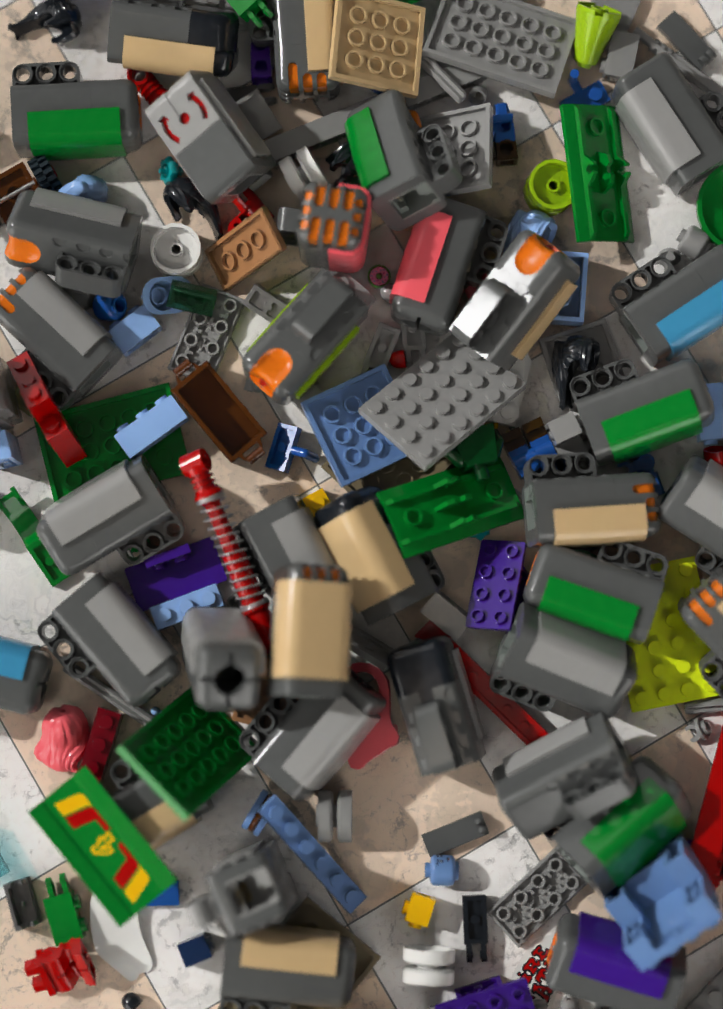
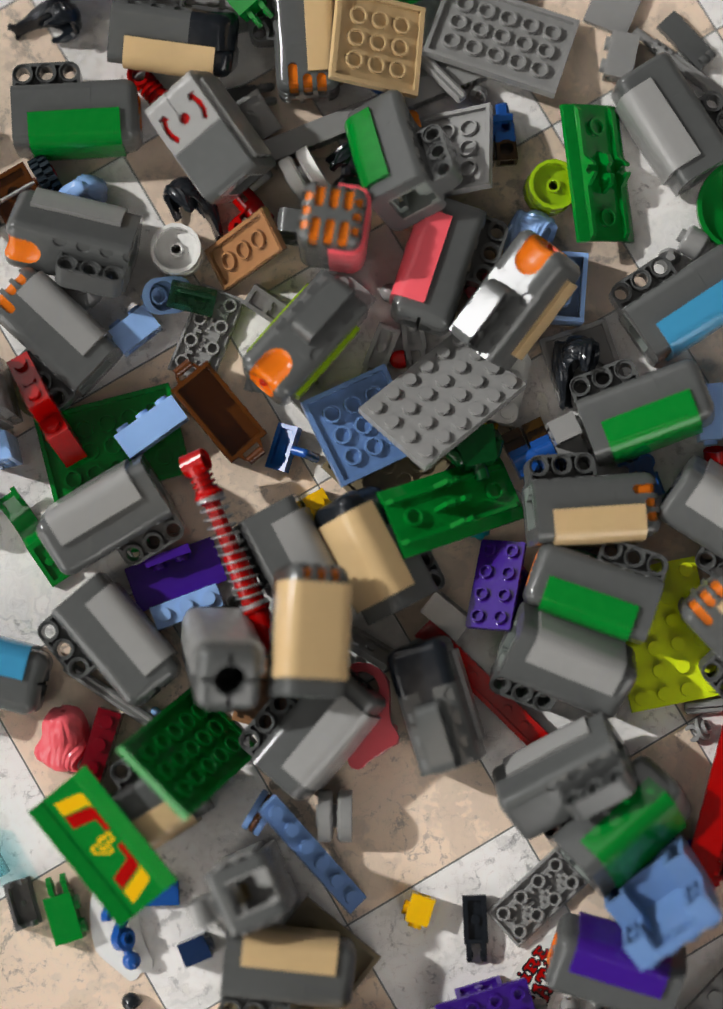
red hips [24,937,96,996] -> none
blue head [93,294,127,321] -> none
teal piece [158,156,184,185] -> none
dark purple leg [250,42,273,86] -> none
tile [368,265,391,289] -> none
white wheel [402,945,455,986] -> none
dark grey hinge [421,811,489,858] -> none
medium blue head [425,855,459,886] -> none
blue plate [559,69,611,105] -> none
lime cone [574,1,622,69] -> none
none -> blue piece [101,908,141,970]

